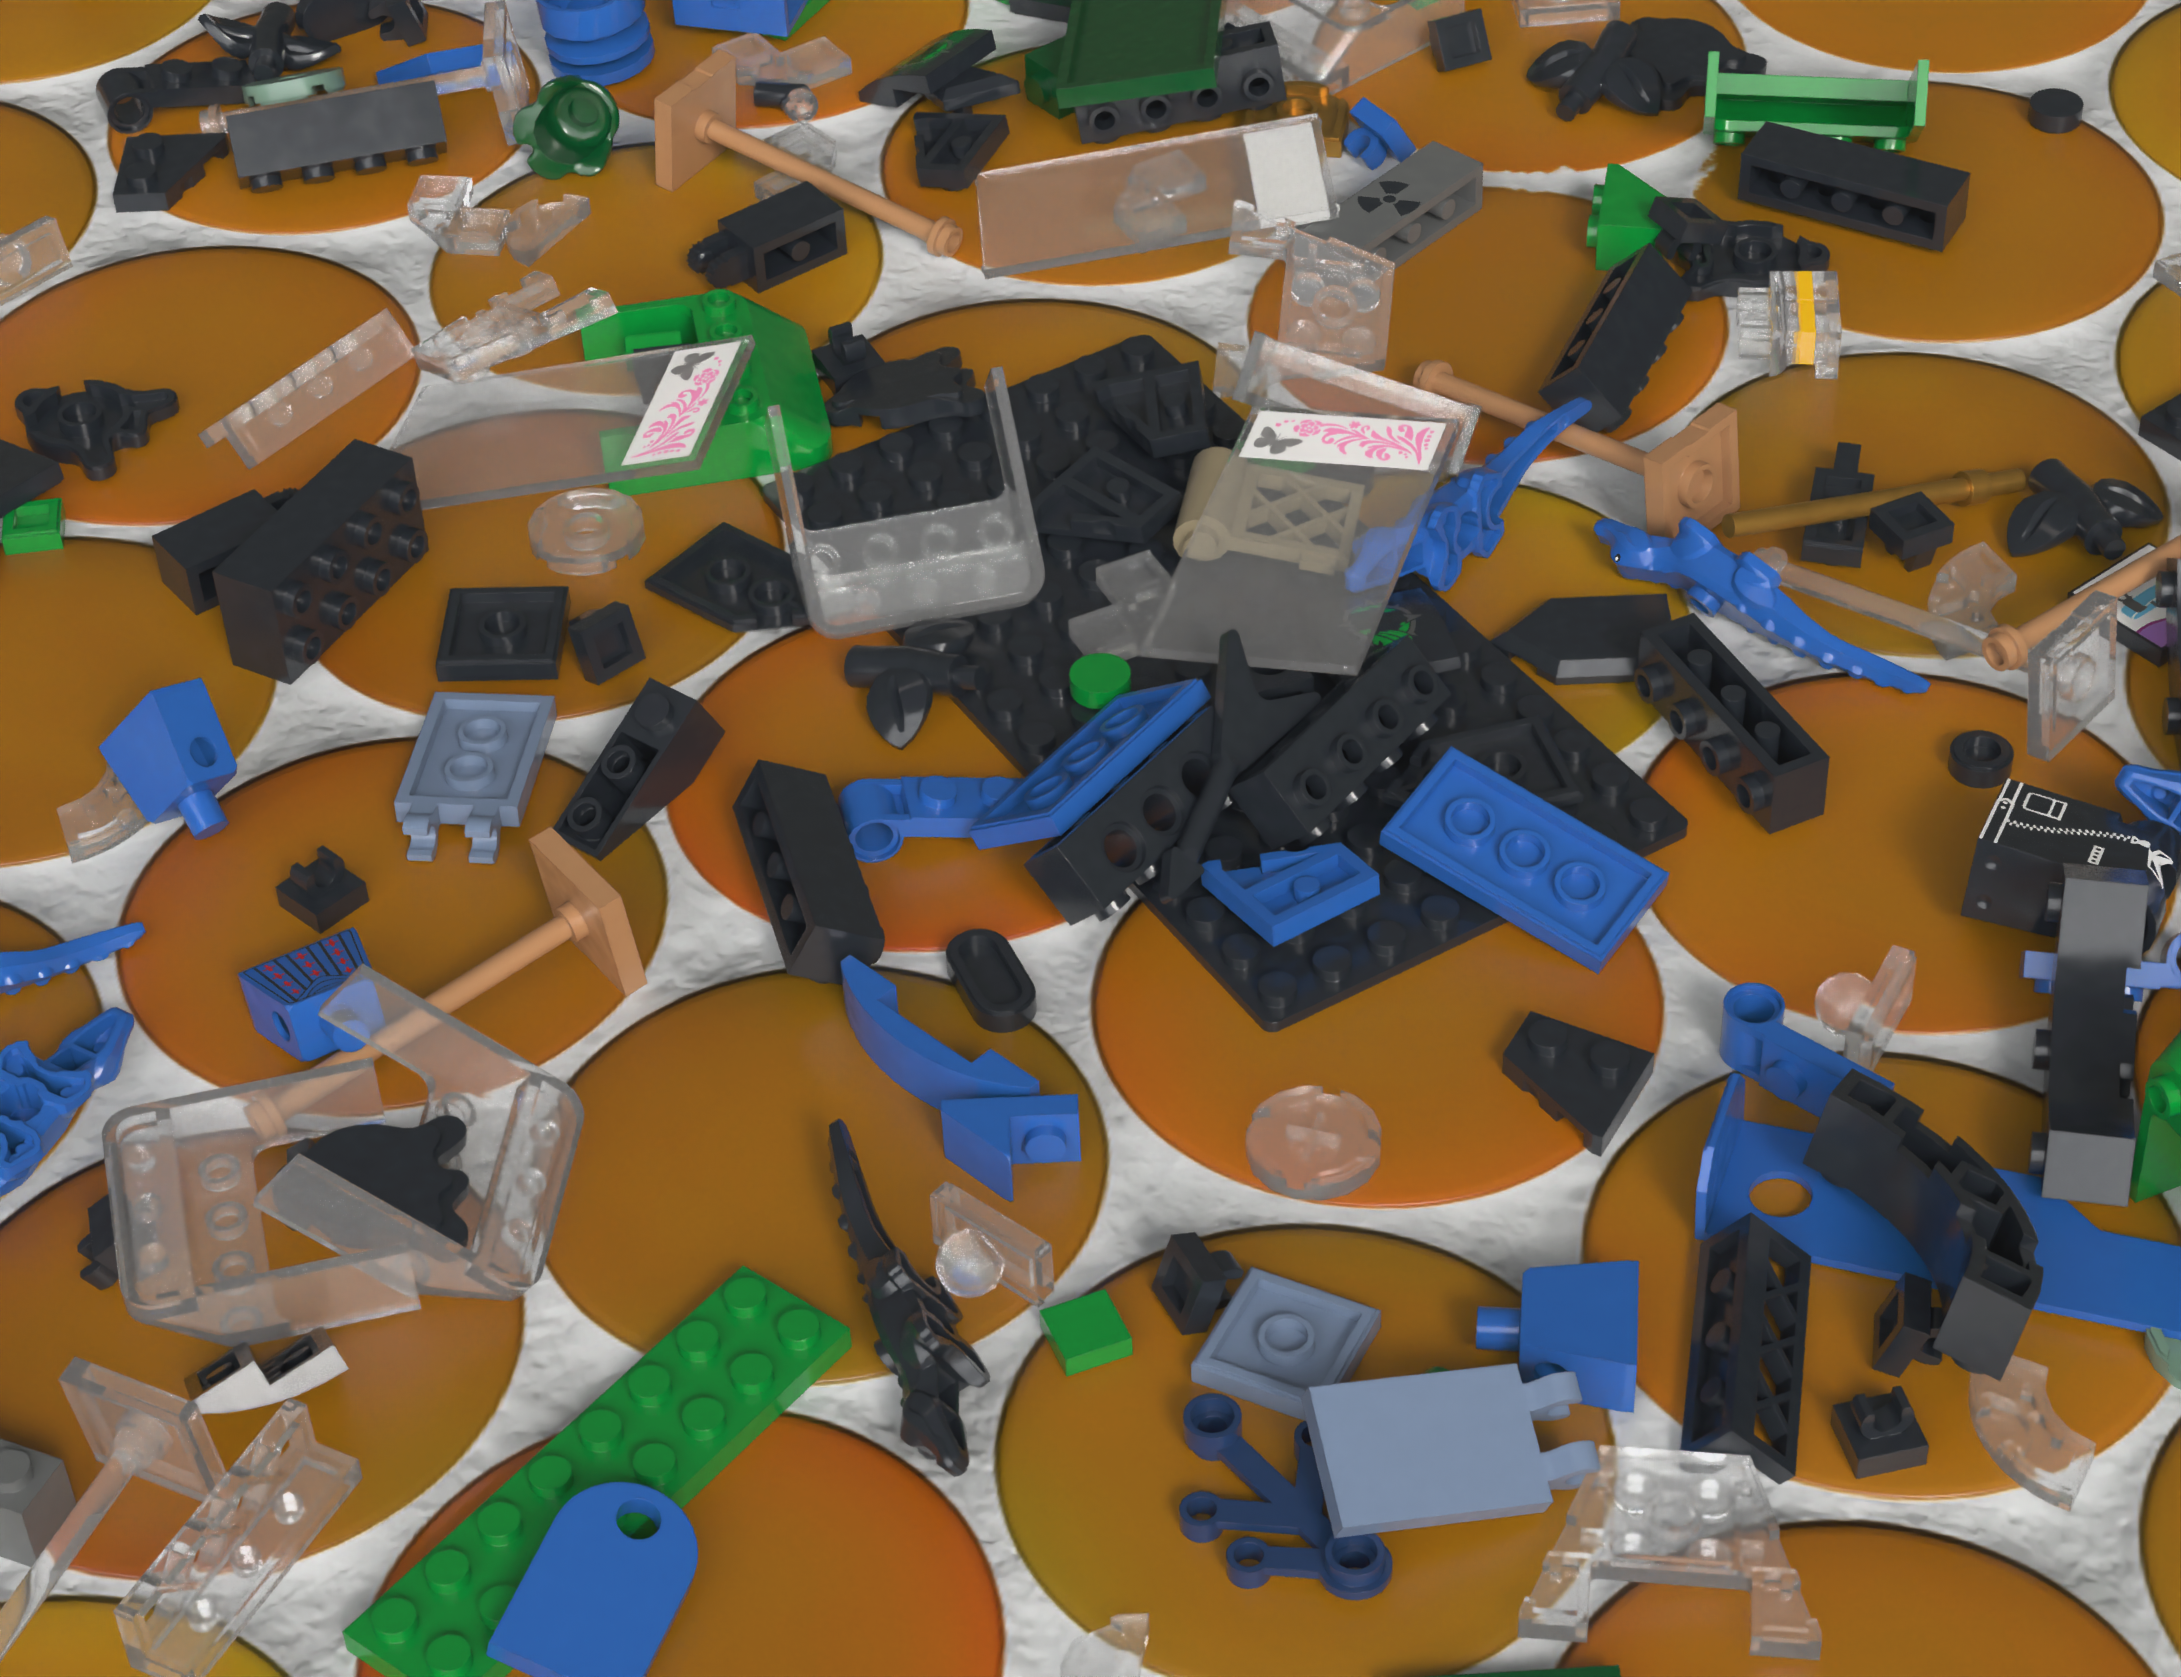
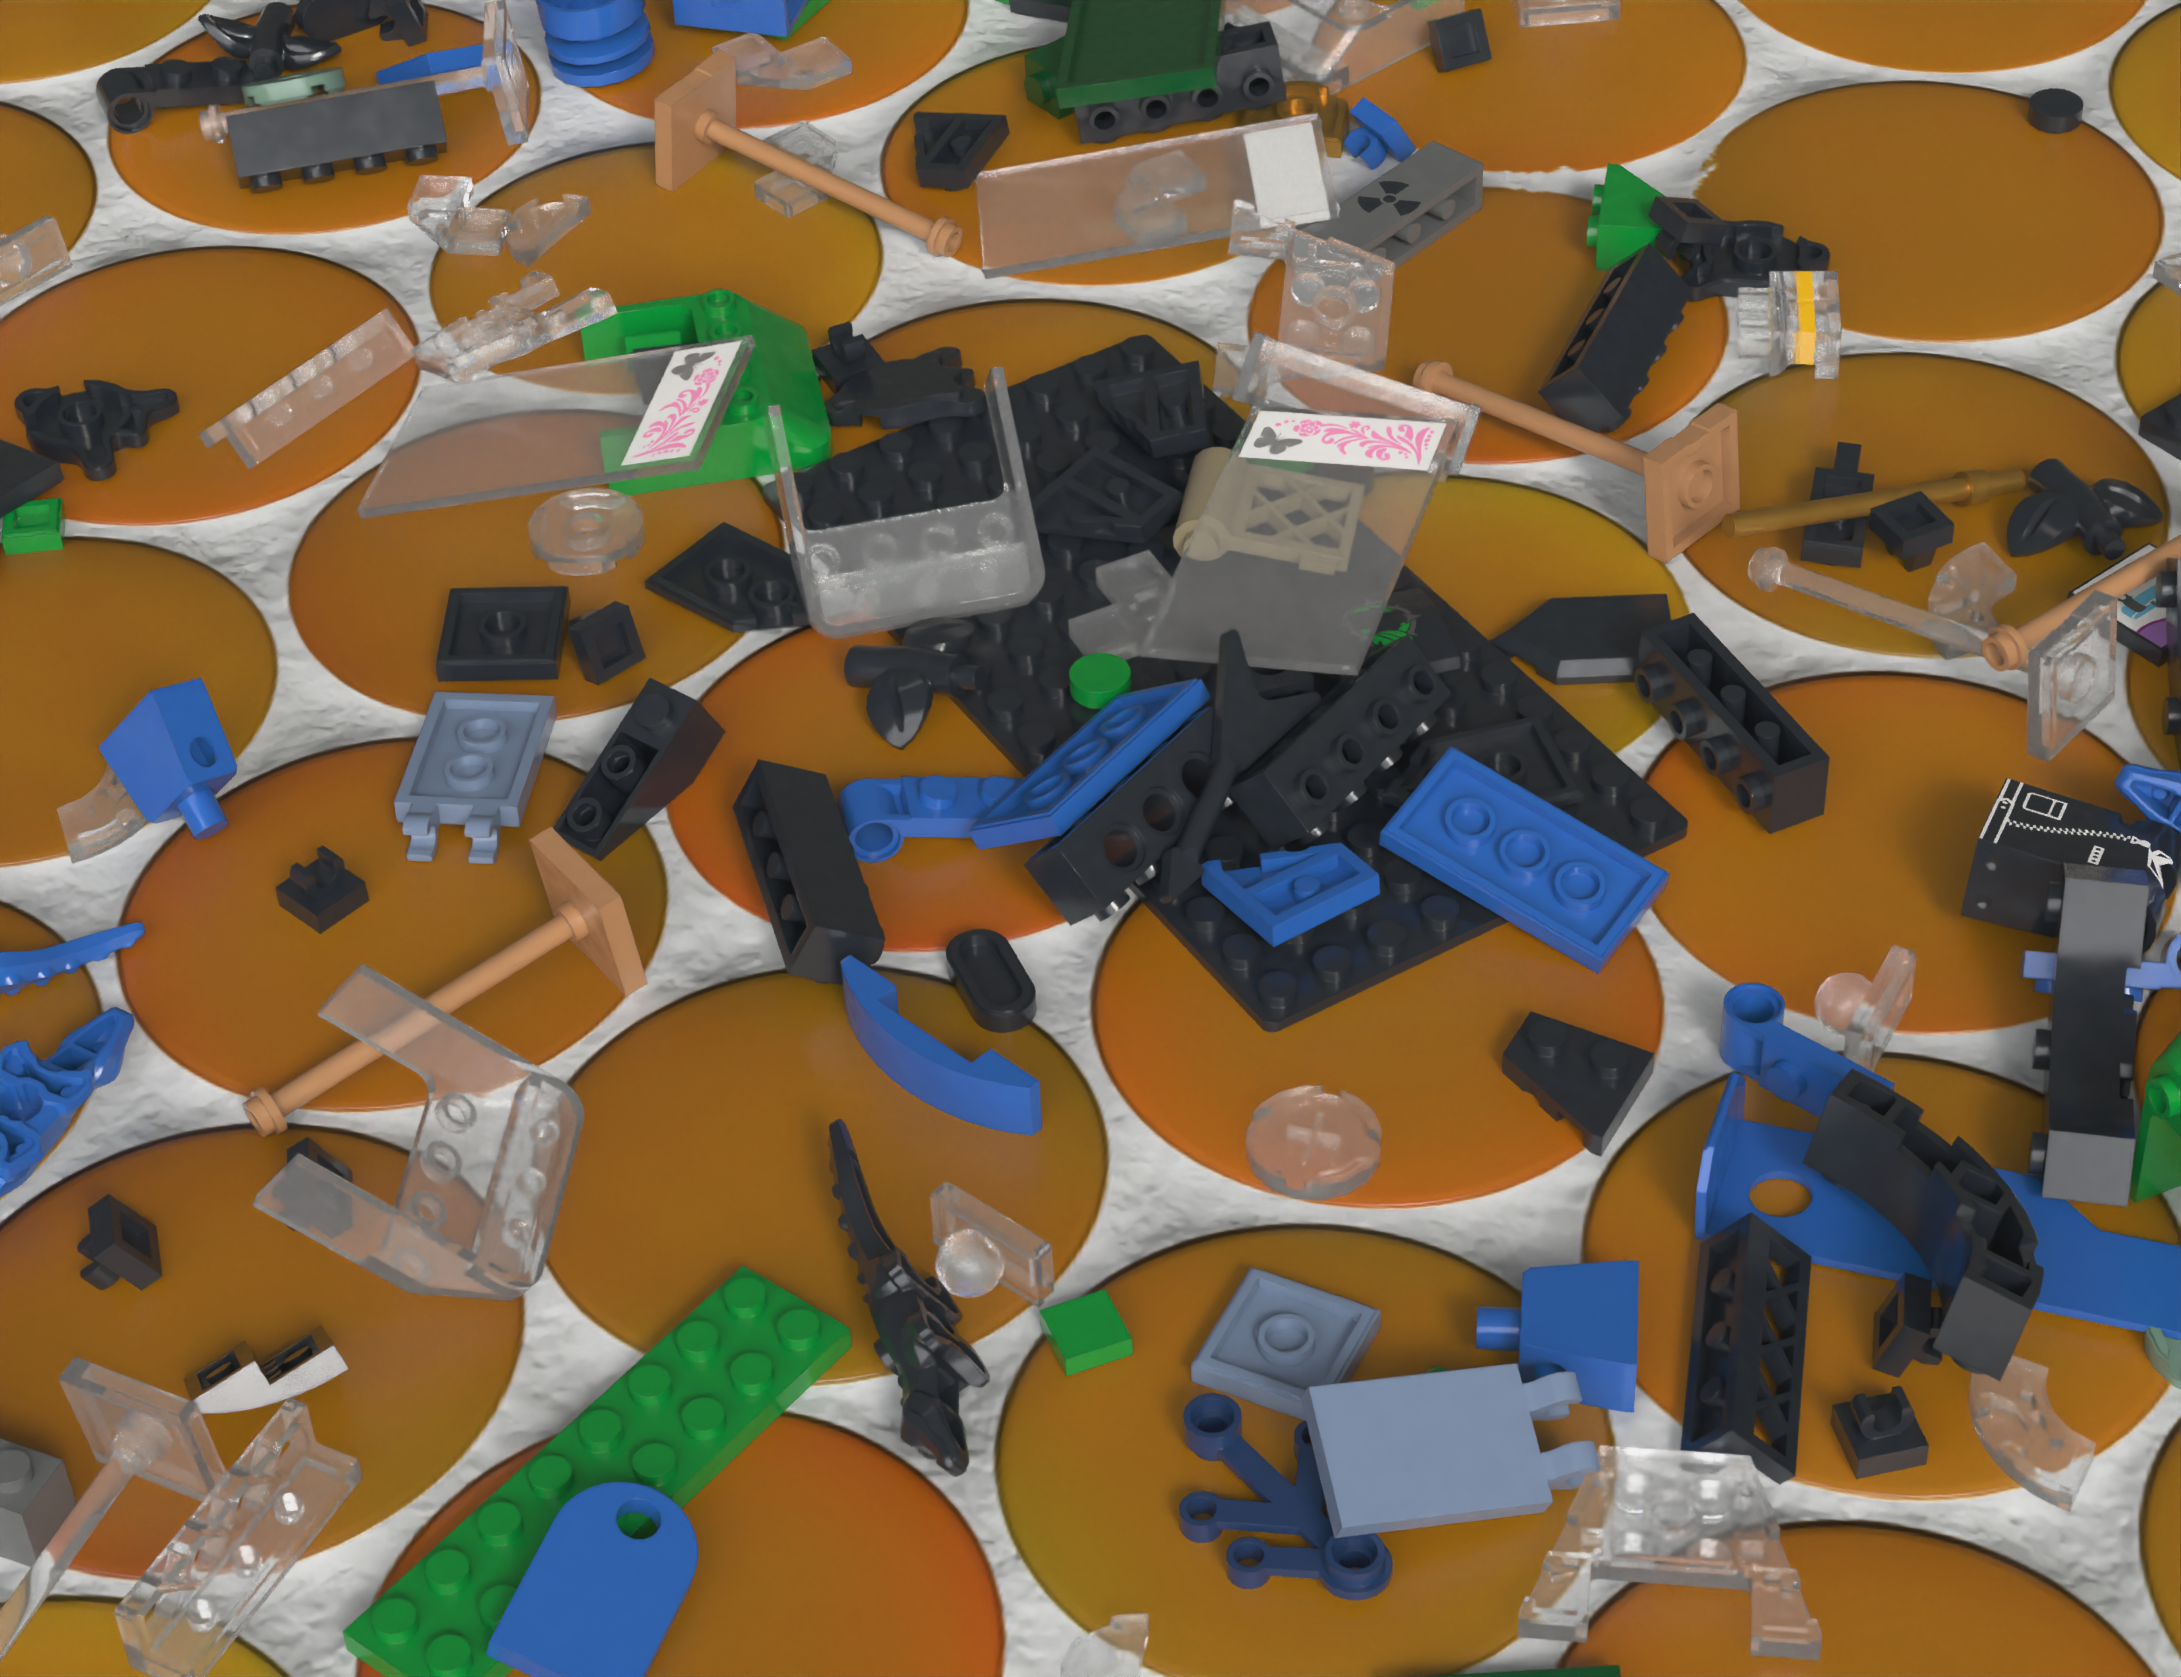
clear windscreen [102,1057,421,1347] -> none
black wing [112,132,230,213] -> none
black hinge [152,487,298,616] -> none
black brick [212,439,429,685] -> none
blue torso [237,927,388,1062] -> none
black tile [274,1115,469,1258] -> none
dark green hat [513,74,620,180] -> none
black hinge [686,181,847,294] -> none
arm [754,81,819,123] -> none
black slope [858,29,997,108] -> none
black piece [925,66,1021,114] -> none
blue slope [941,1094,1081,1202] -> none
black tile [1151,1232,1244,1335] -> none
blue animal [1345,397,1592,598] -> none
black plant [1526,20,1661,121] -> none
blue animal [1594,516,1931,694] -> none
black tile [1629,17,1767,111] -> none
green windscreen [1703,51,1930,153] -> none
black brick [1738,121,1971,252] -> none
black tile [1948,730,2014,789] -> none

